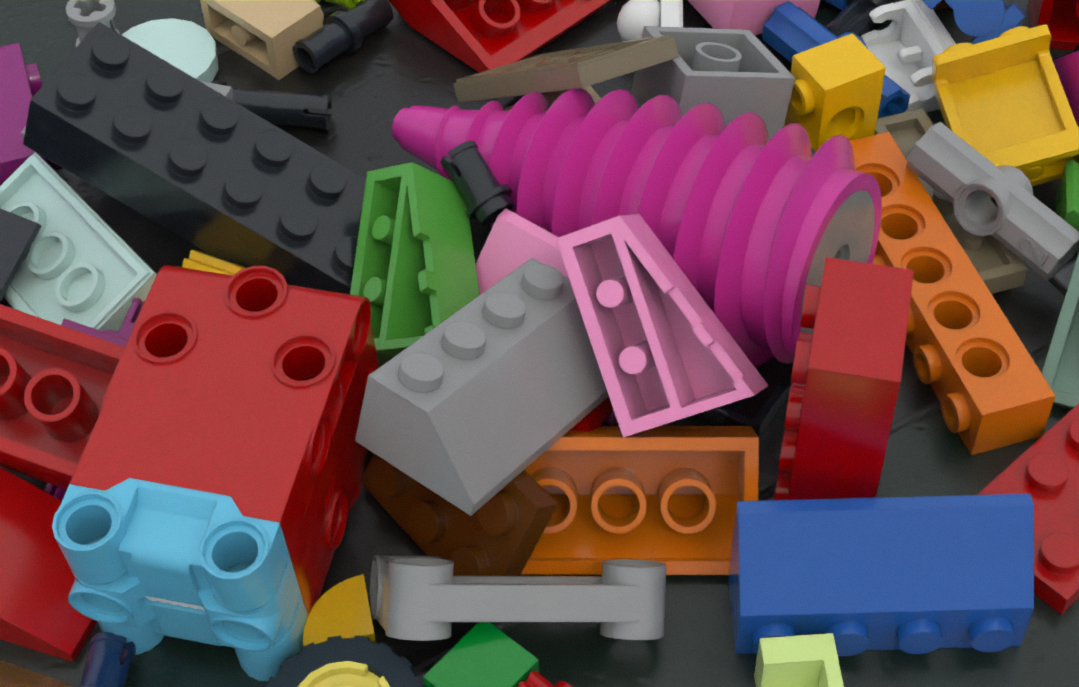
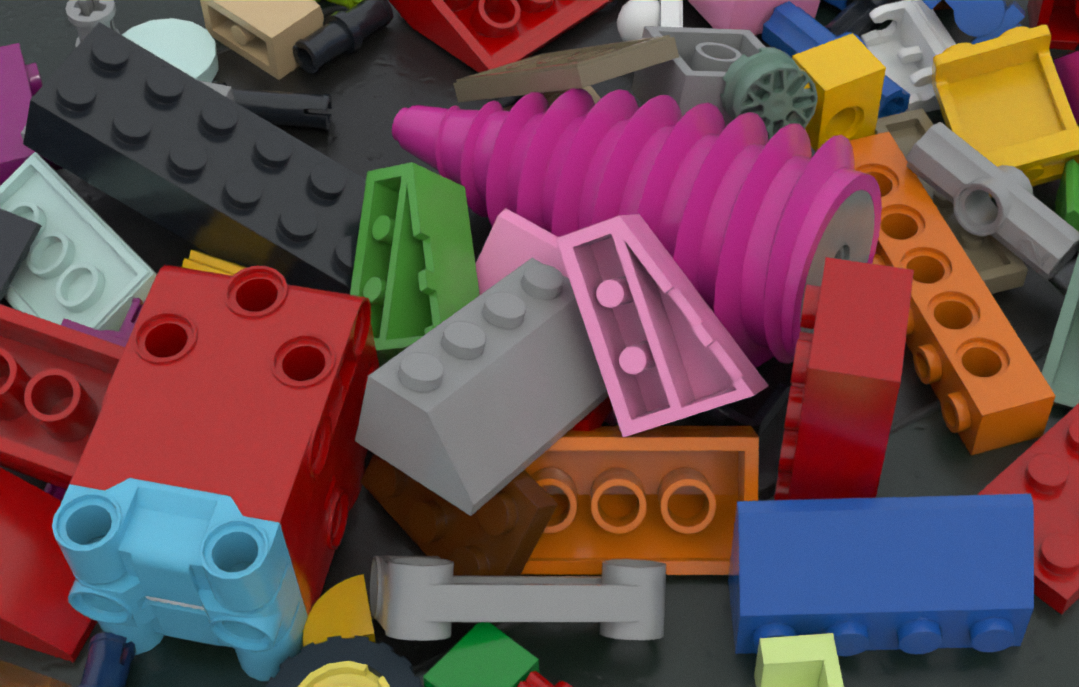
black pin [440,140,514,226] -> none
none -> sand green wheel [720,47,818,141]

